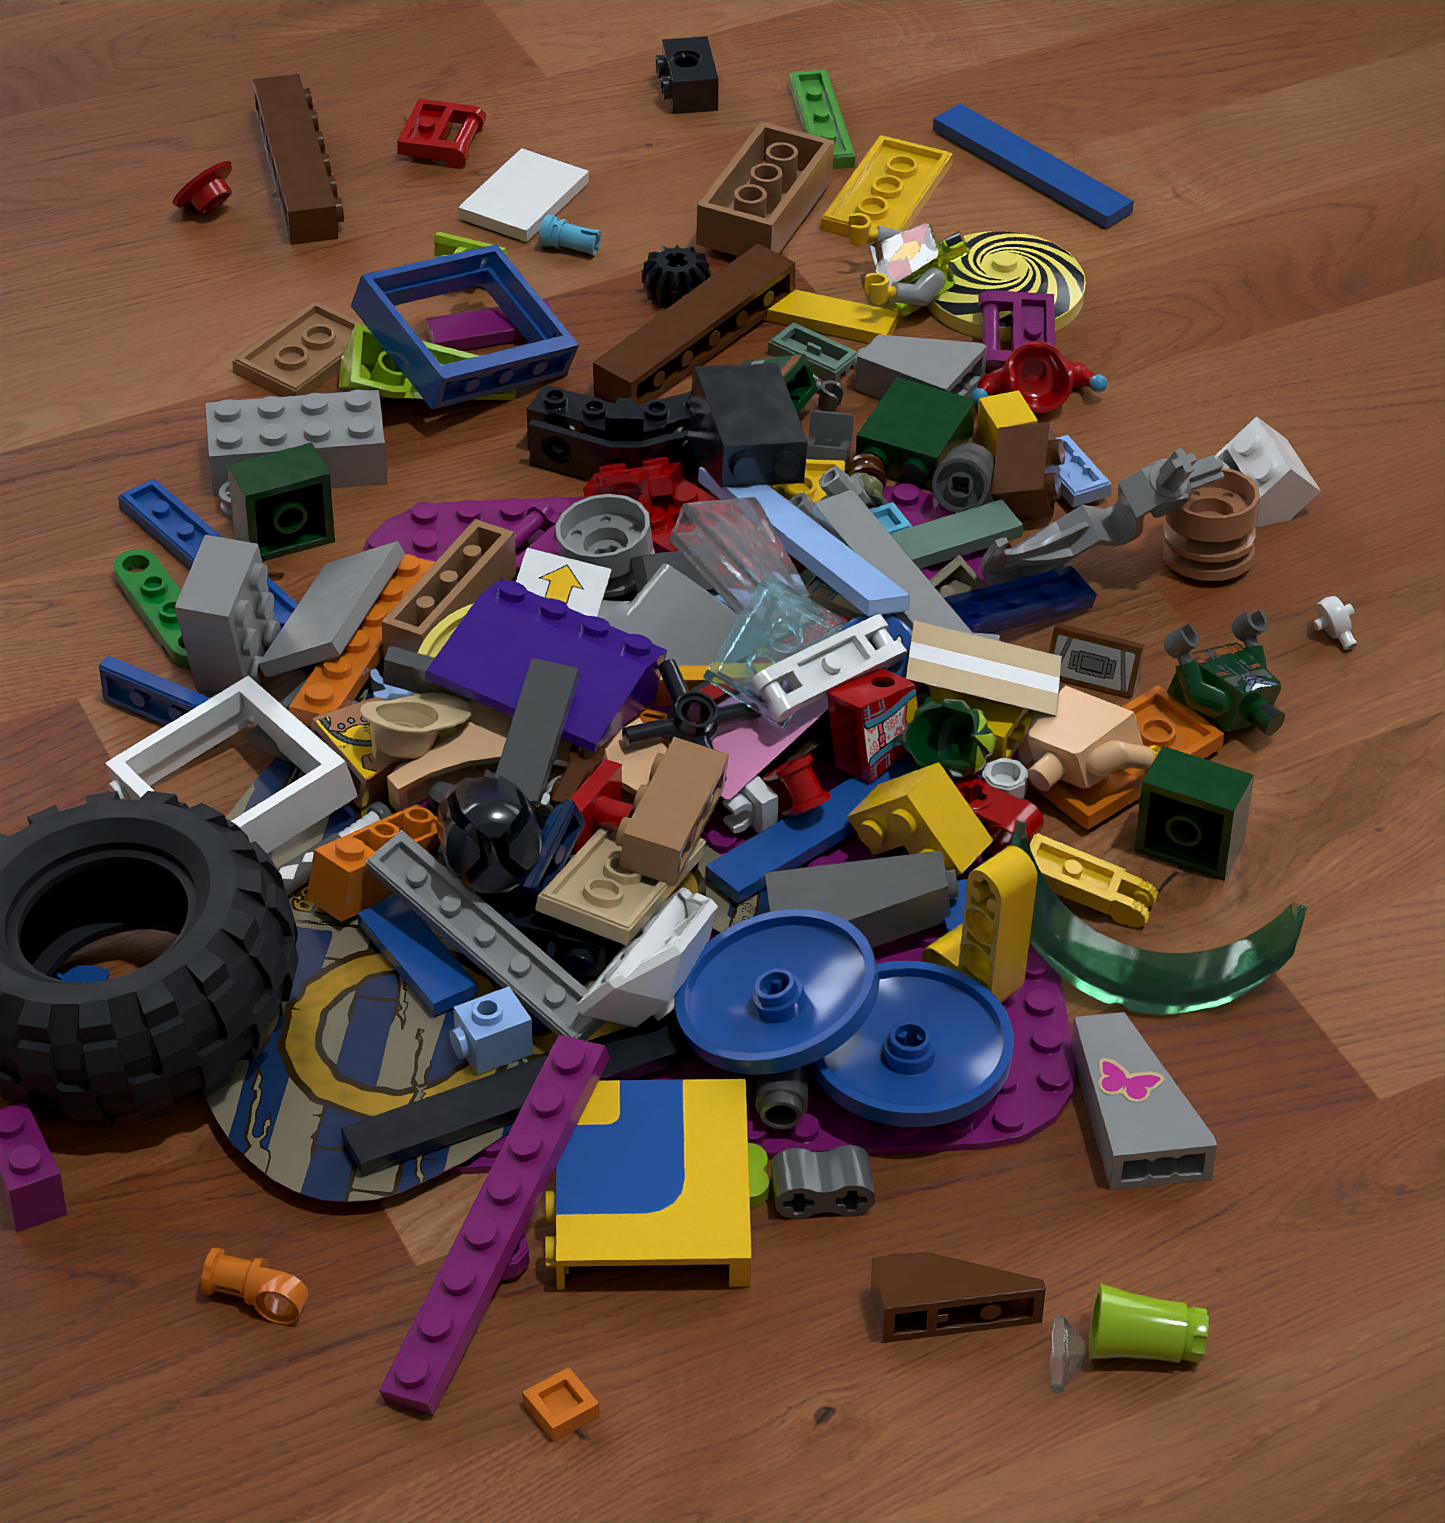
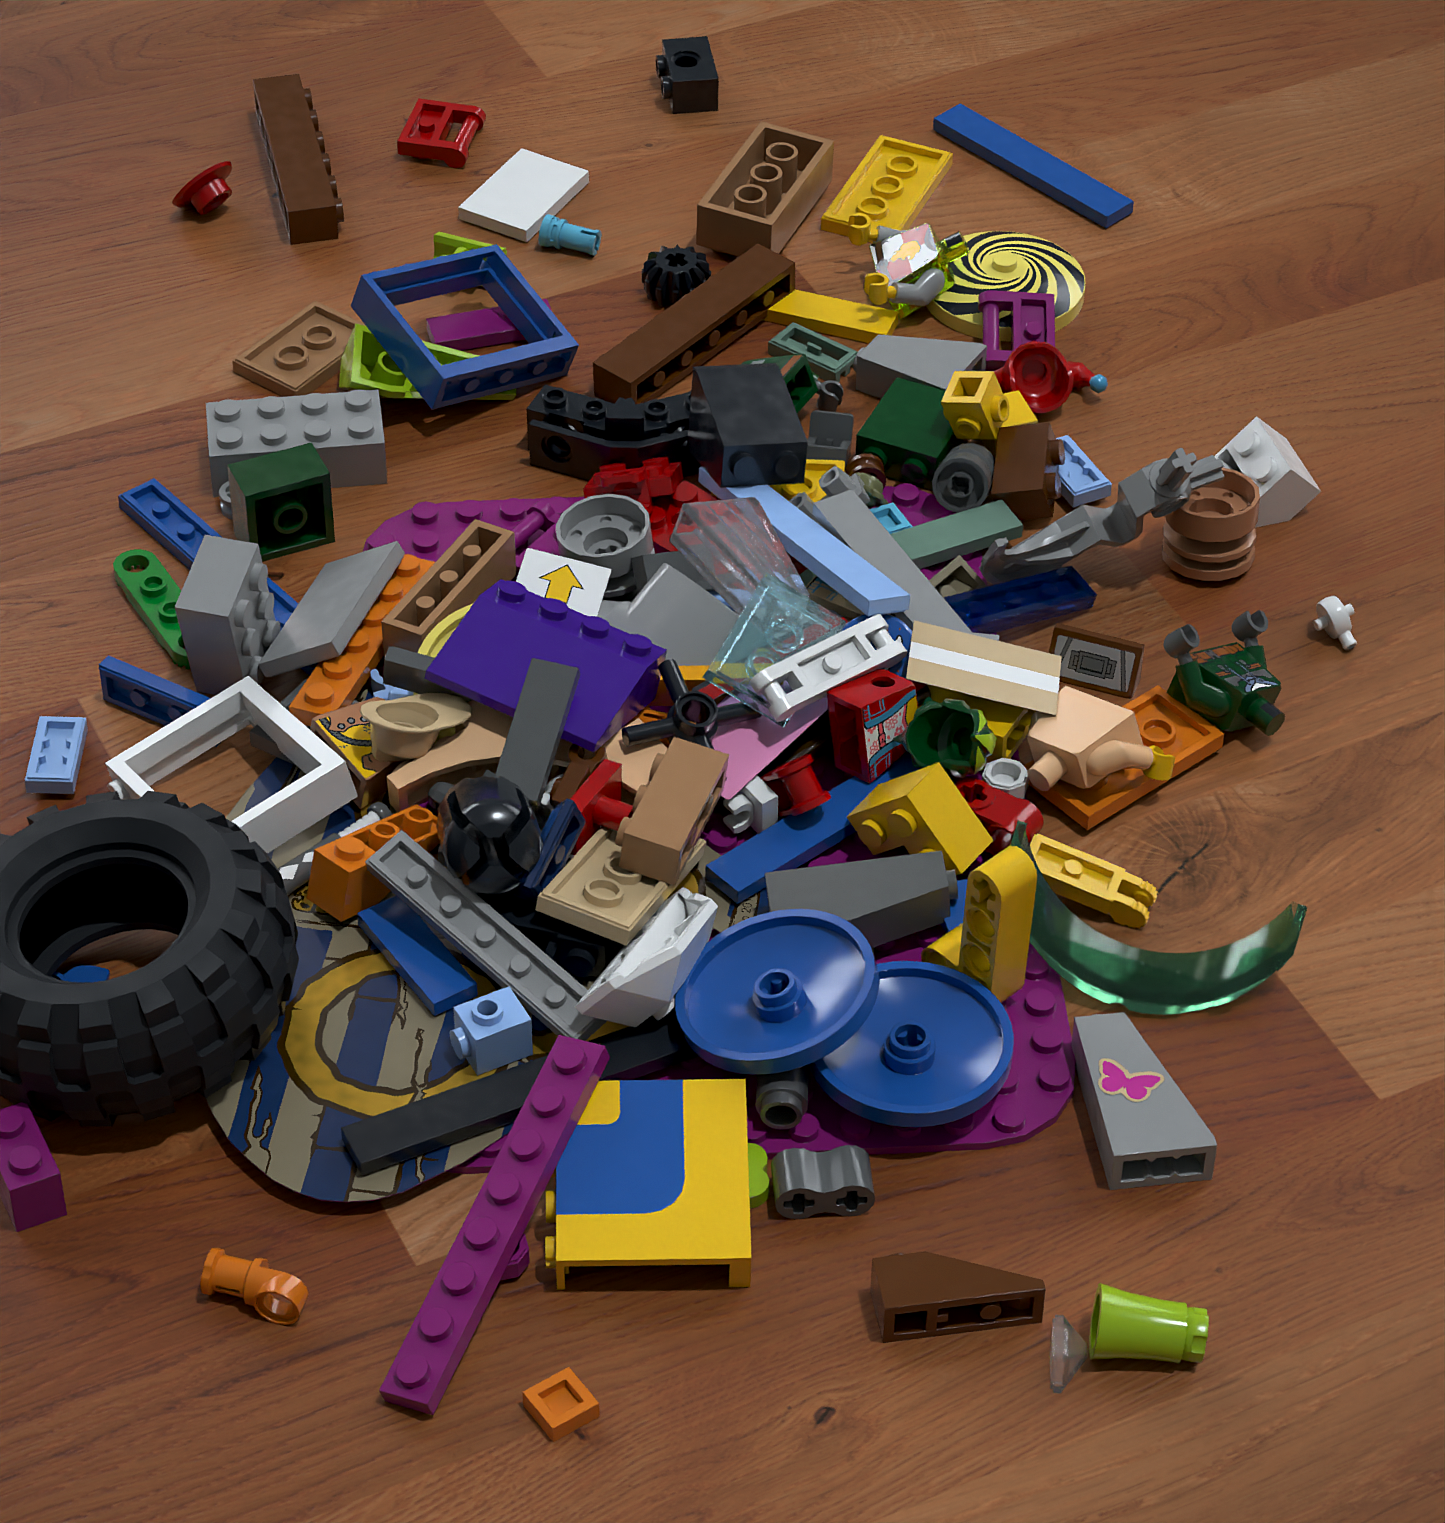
bright green tile [789,69,855,169] -> none
dark green brick [1134,746,1254,881] -> none
none -> light blue plate [25,716,88,794]
none -> yellow brick [941,371,1009,439]

